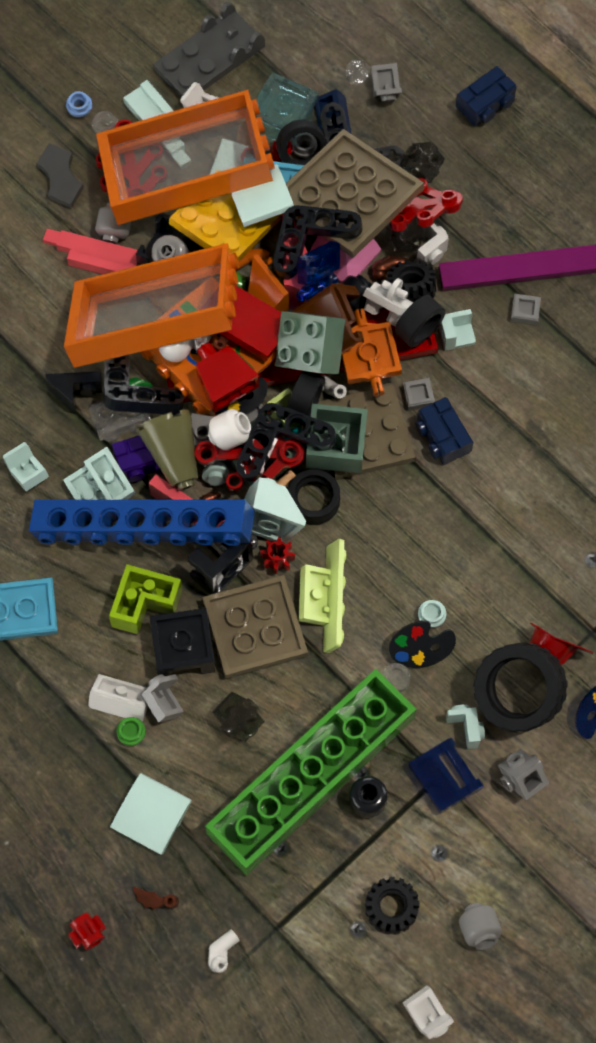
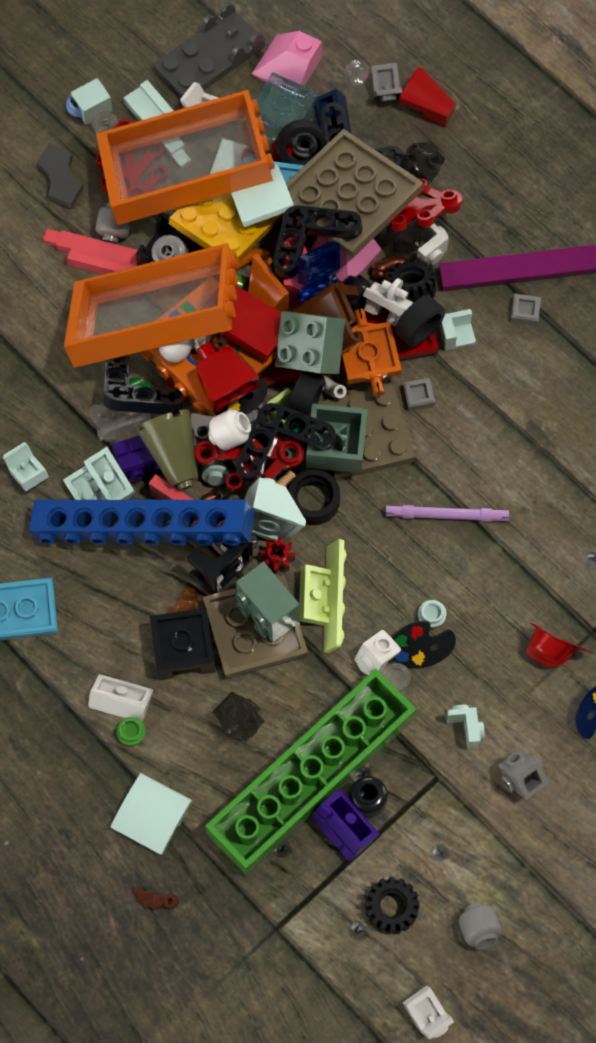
black slope [45,371,103,413] -> none
red gear [68,912,106,951] -> none
lime brick [109,564,183,635] -> none
light grey bracket [141,674,184,723] -> none
white arm [208,929,240,973] -> none
clear blue plate [408,738,484,814] -> none
dark blue brick [415,397,474,465] -> none
dark blue brick [456,66,517,126] -> none
black tyre [473,642,568,732] -> none
none -> light aqua panel [71,78,112,124]
none -> clear orange arm [176,588,199,612]
none -> sand green brick [235,562,300,643]
none -> bright pink slope [252,31,322,97]
none -> dark purple brick [311,789,380,861]
none -> white bracket [354,630,401,675]
none -> lavender piece [386,505,509,522]
none -> red slope [399,67,456,128]

